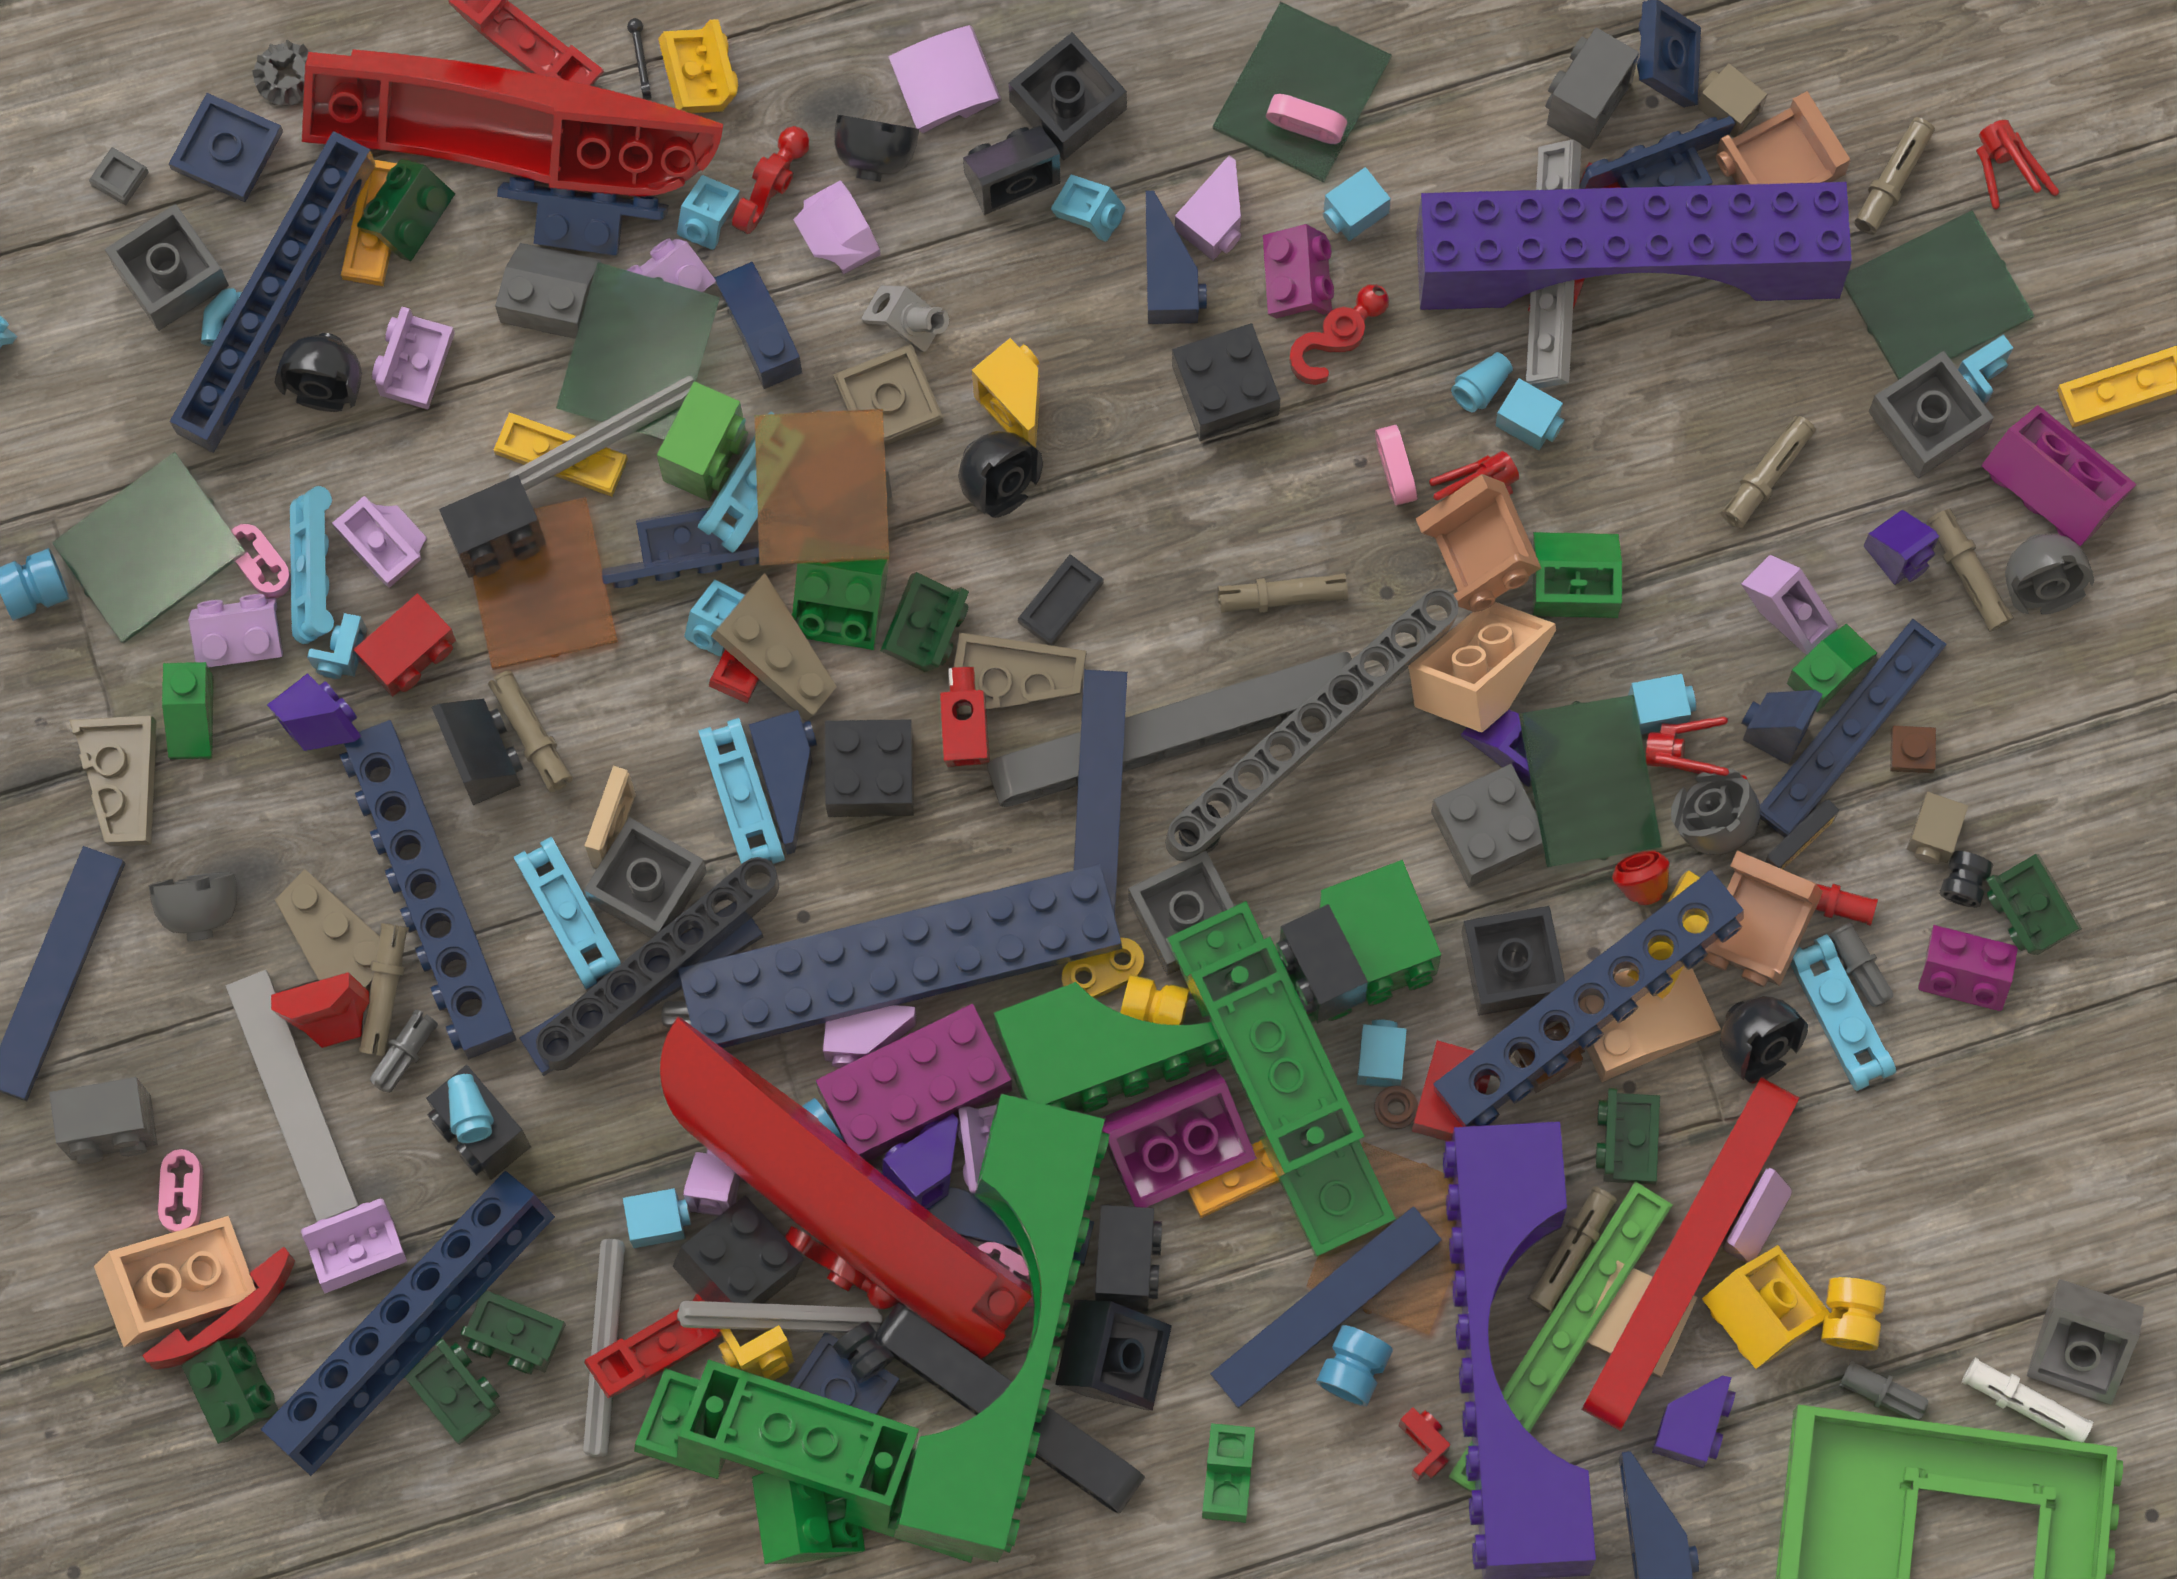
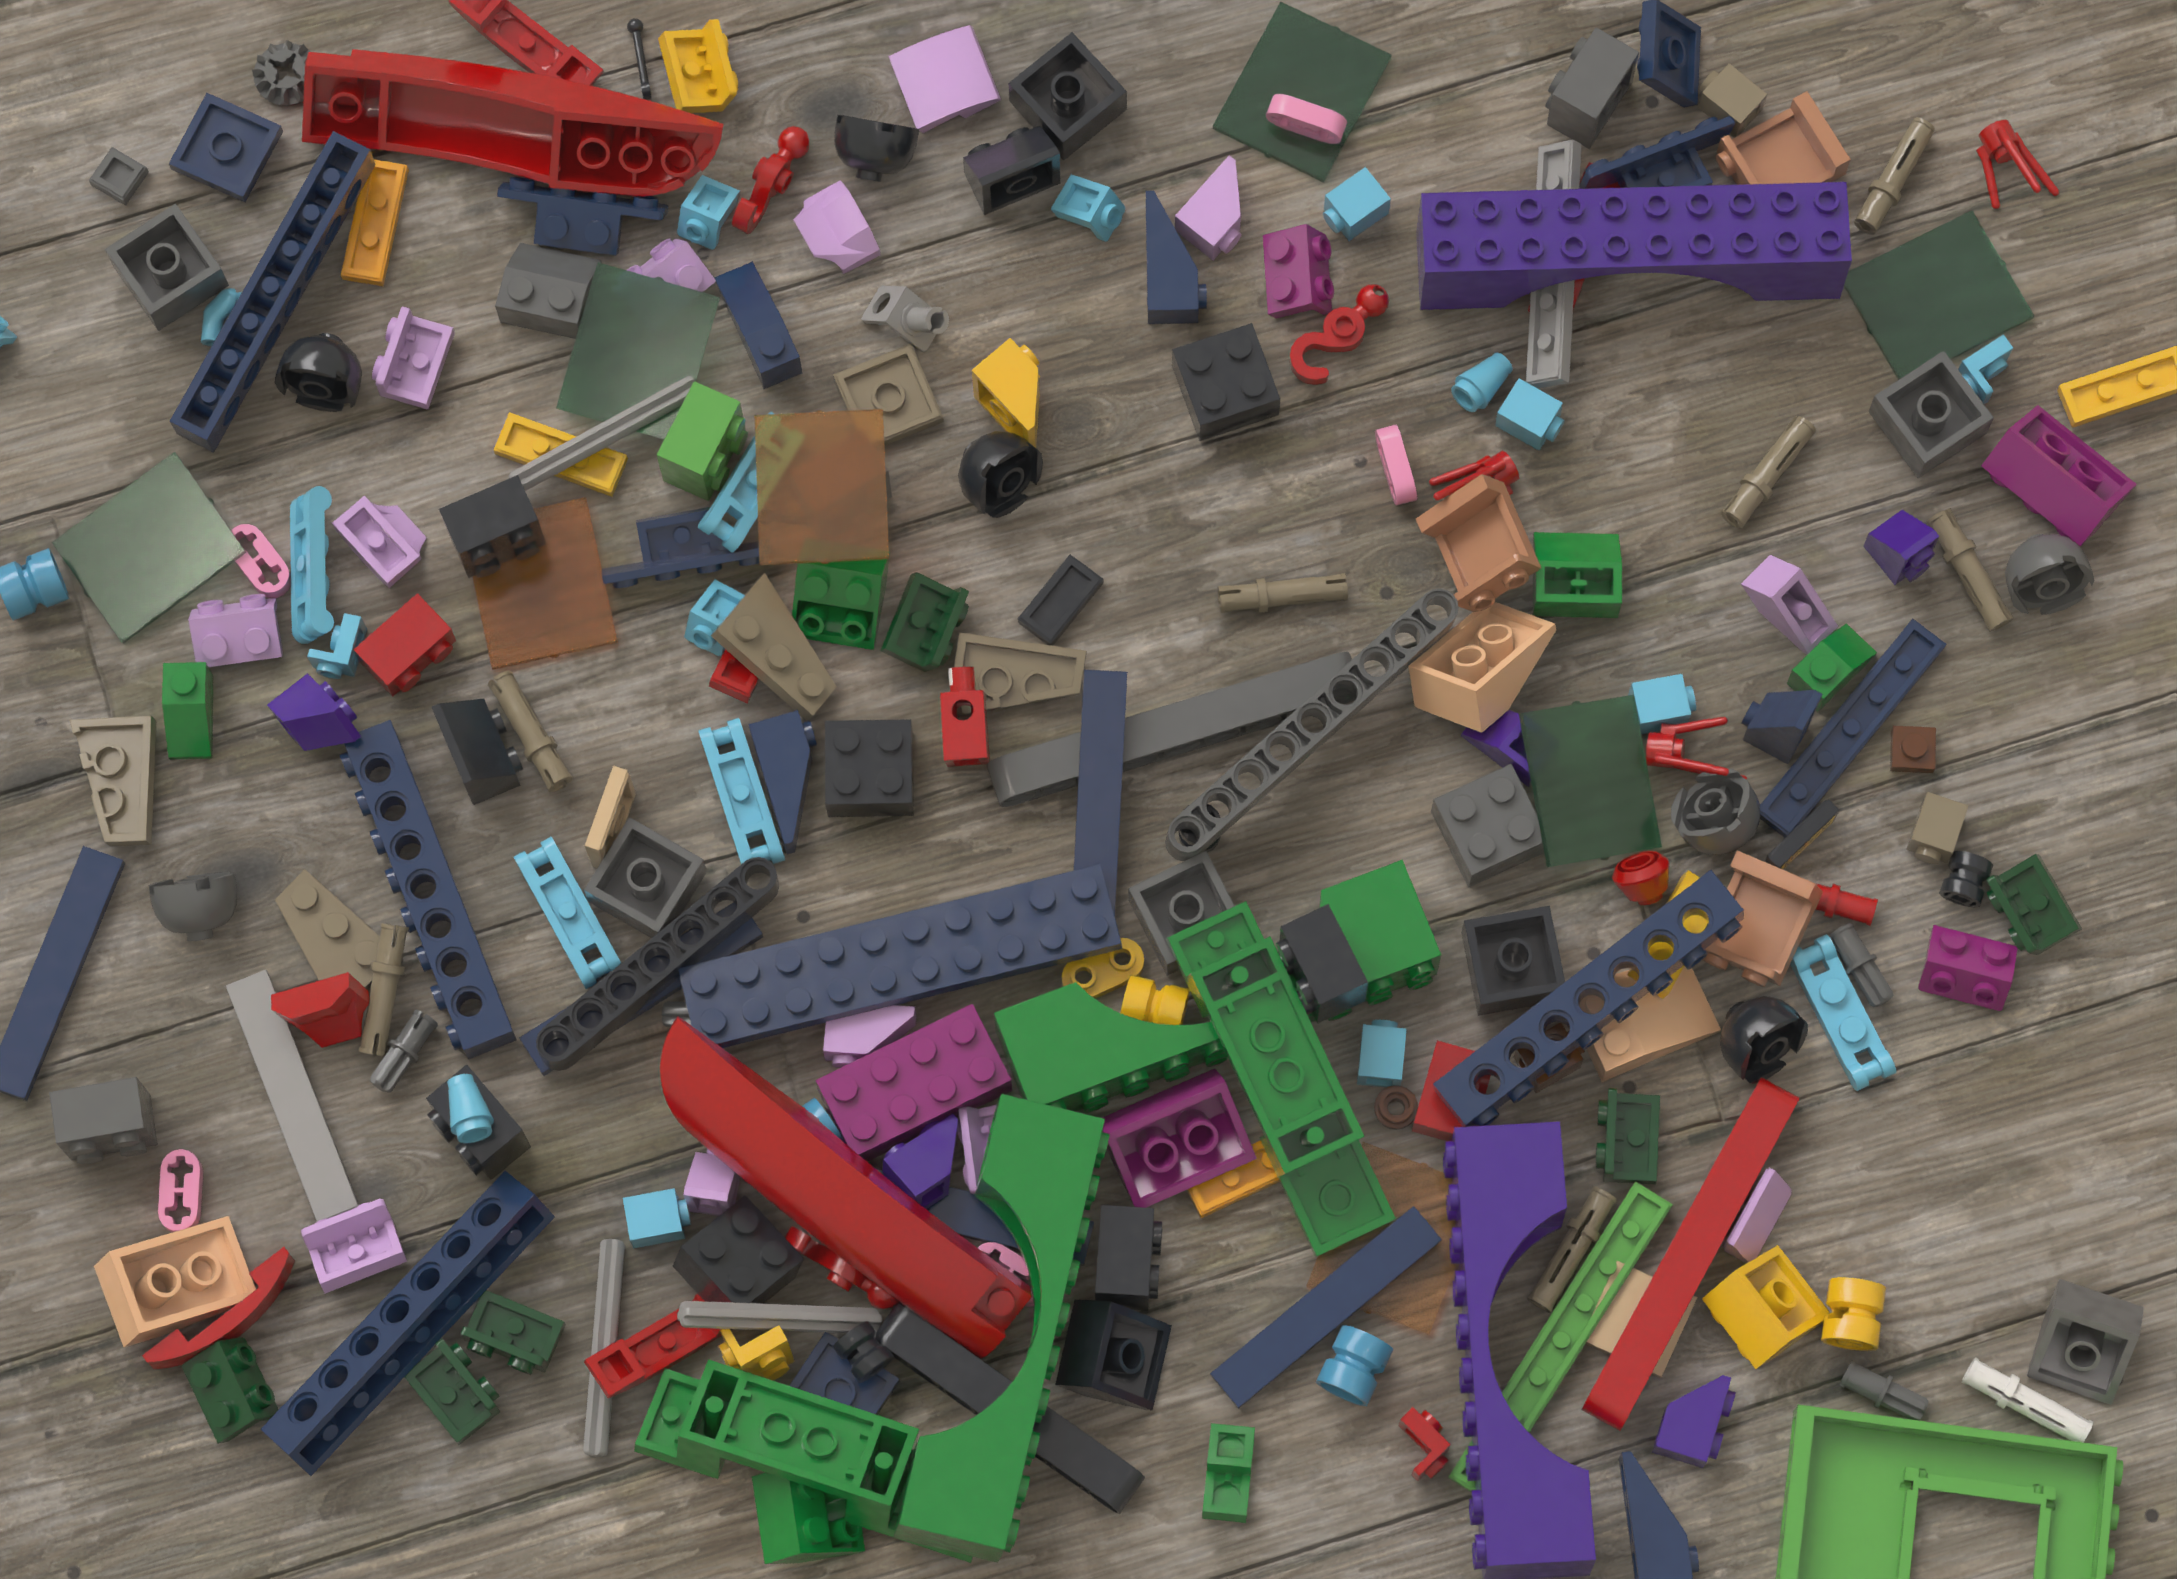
dark green bracket [357,159,456,262] -> none

